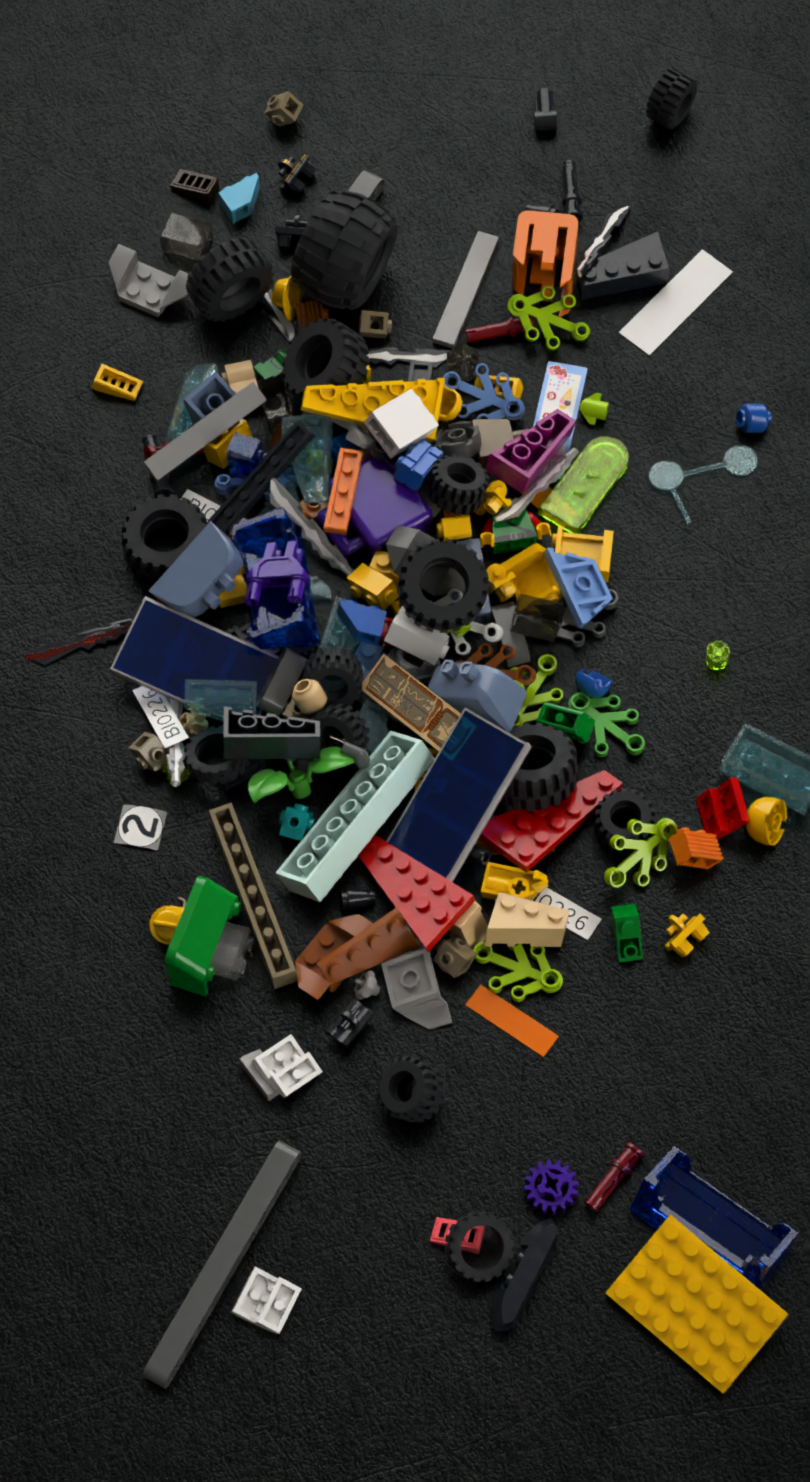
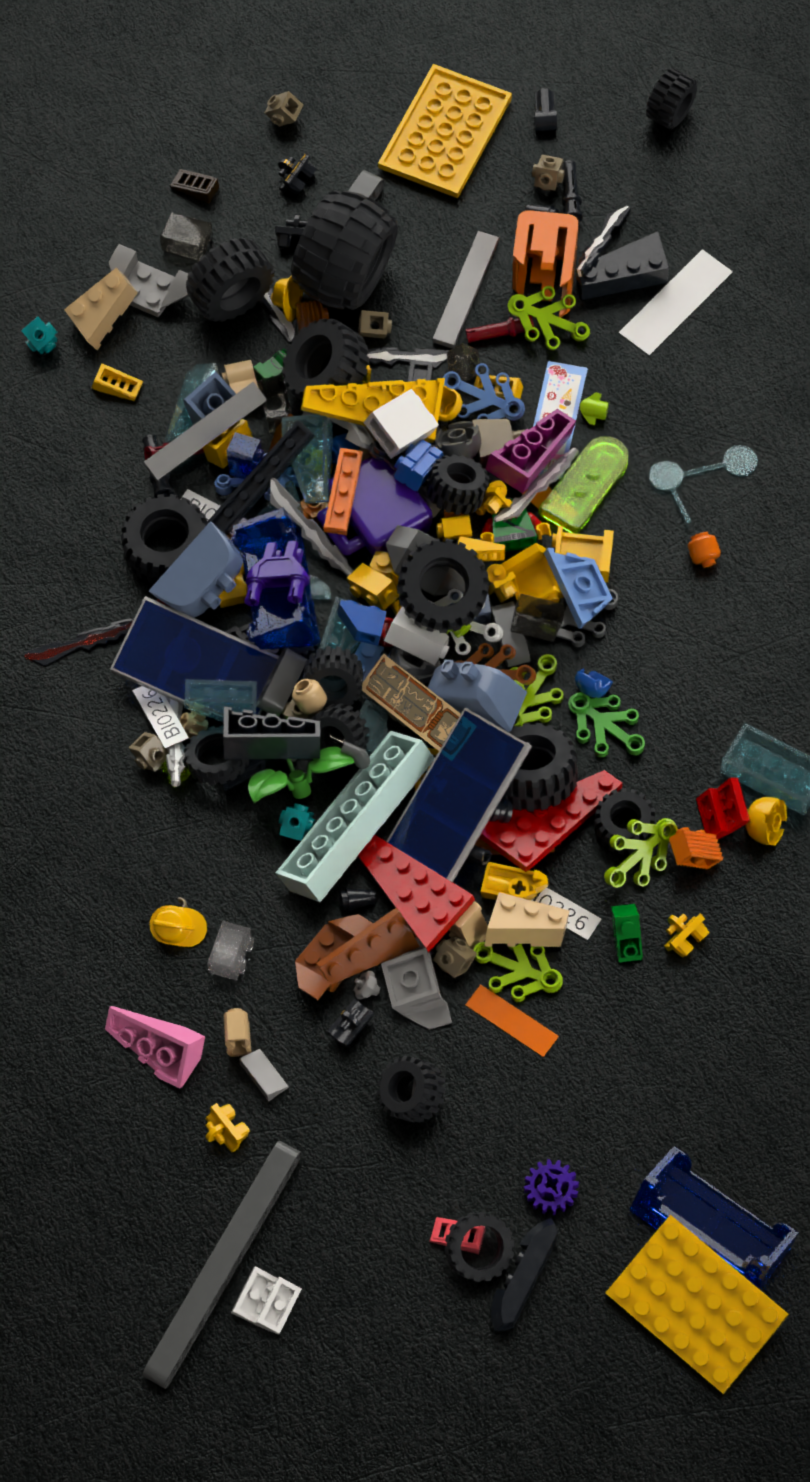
sticker [114,805,167,851] -> none
green windscreen [165,876,241,997] -> none
dark tan brick [209,803,297,989] -> none
medium azure slope [218,173,260,223] -> none
white slope [251,1034,322,1098] -> none
green brick [537,702,595,742] -> none
dark red pin [584,1142,645,1212] -> none
clear neon green wheel [705,641,730,670] -> none
blue head [736,403,771,433] -> none
none -> teal brick [21,316,58,354]
none -> tan wedge [64,268,138,350]
none -> bright pink wedge [105,1006,205,1088]
none -> yellow hips [205,1103,250,1152]
none -> tan brick [223,1008,251,1057]
none -> yellow plate [378,64,512,198]
none -> yellow slope [458,536,505,561]
none -> black wheel [485,798,513,824]
none -> dark tan brick [532,154,565,190]
none -> orange head [688,532,721,568]

